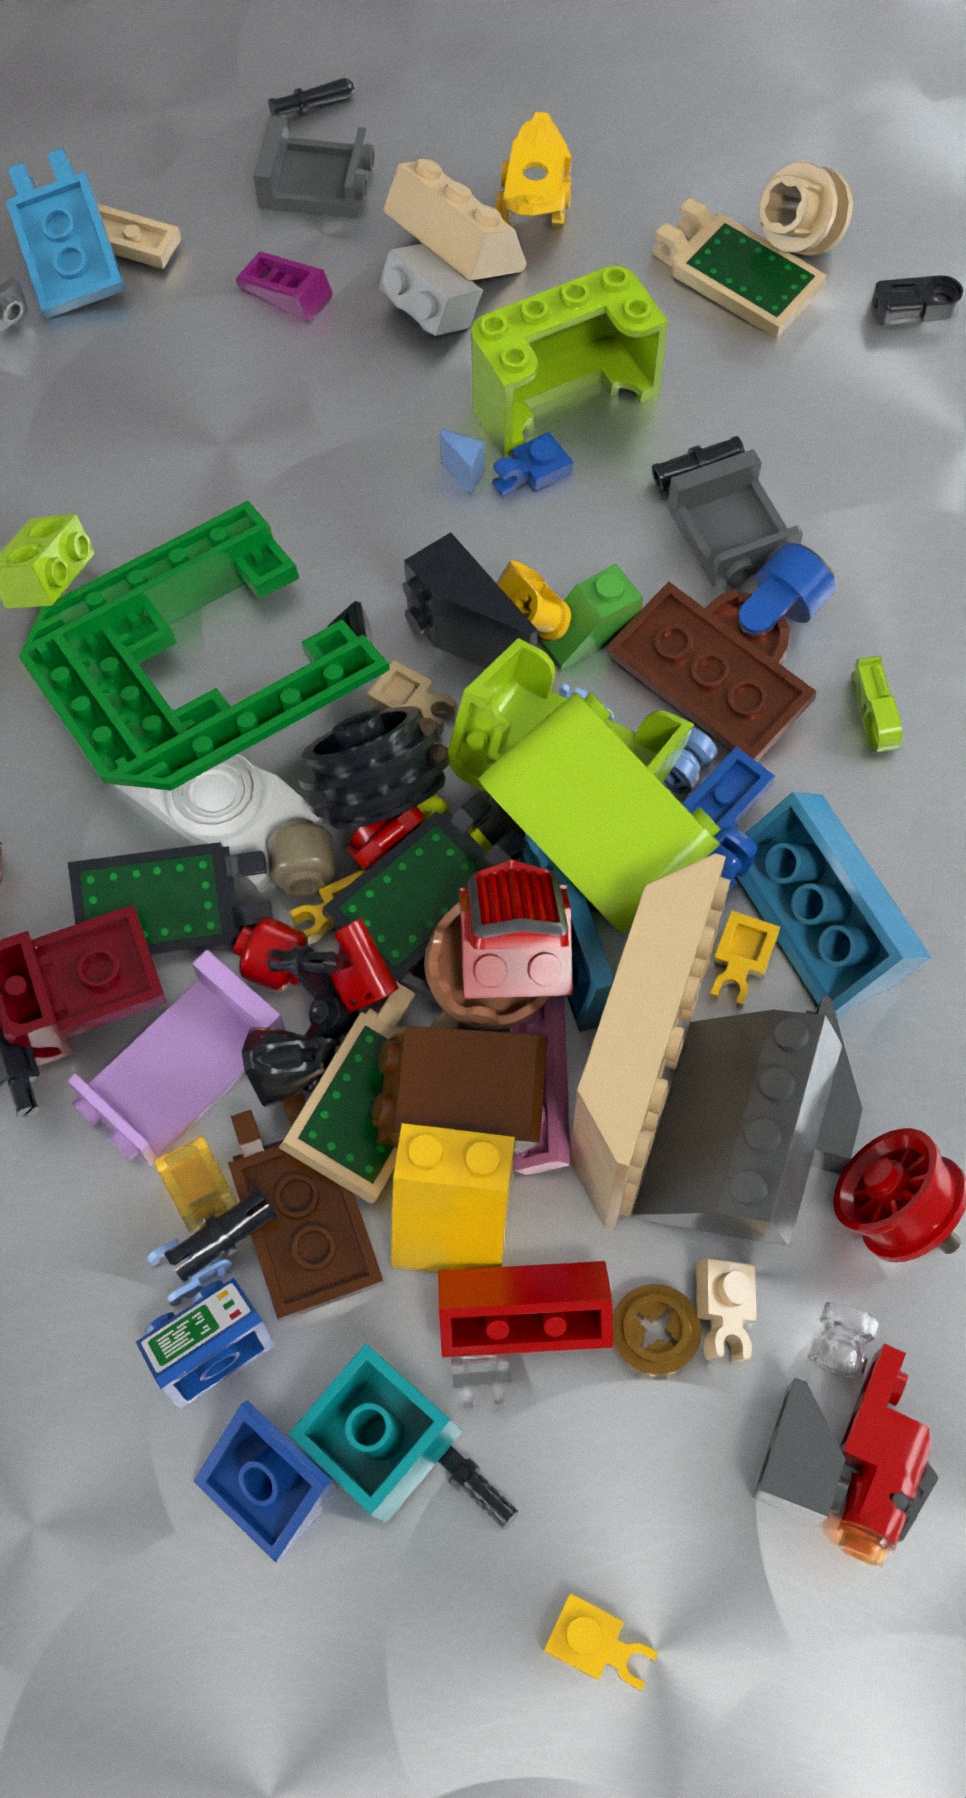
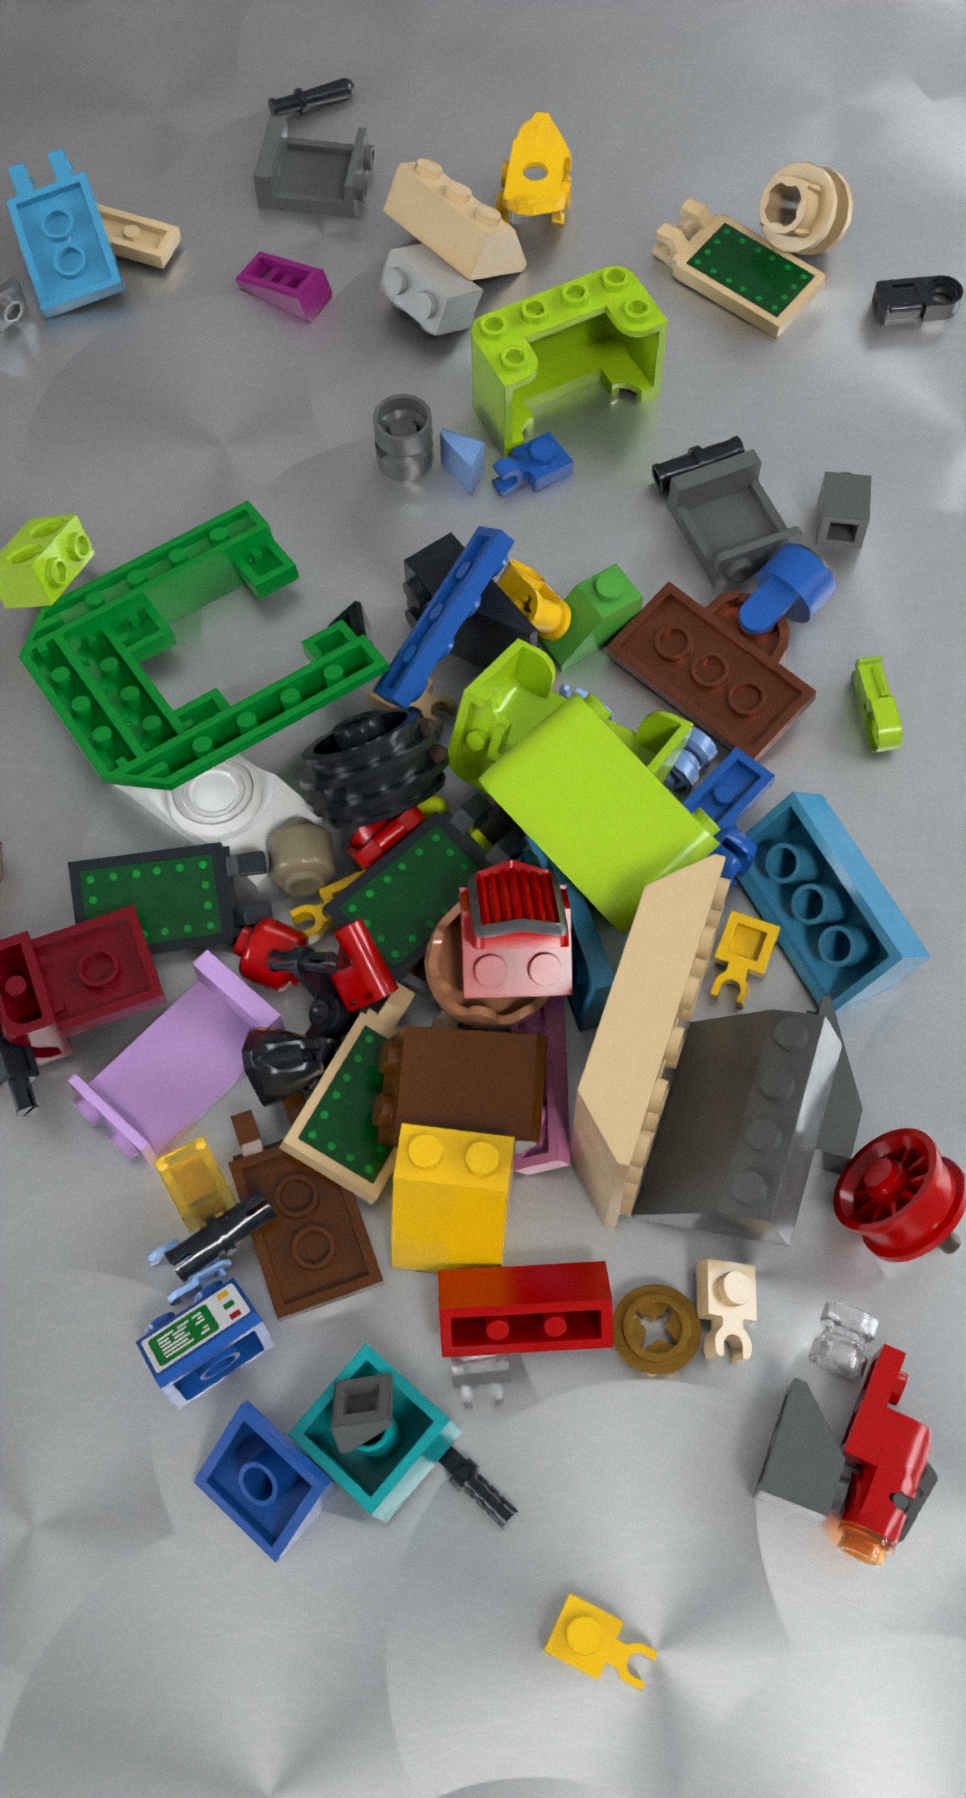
none -> dark grey slope [331,1373,394,1453]
none -> blue plate [372,526,515,710]
none -> dark grey wheel [373,394,434,481]
none -> dark grey brick [816,471,871,548]

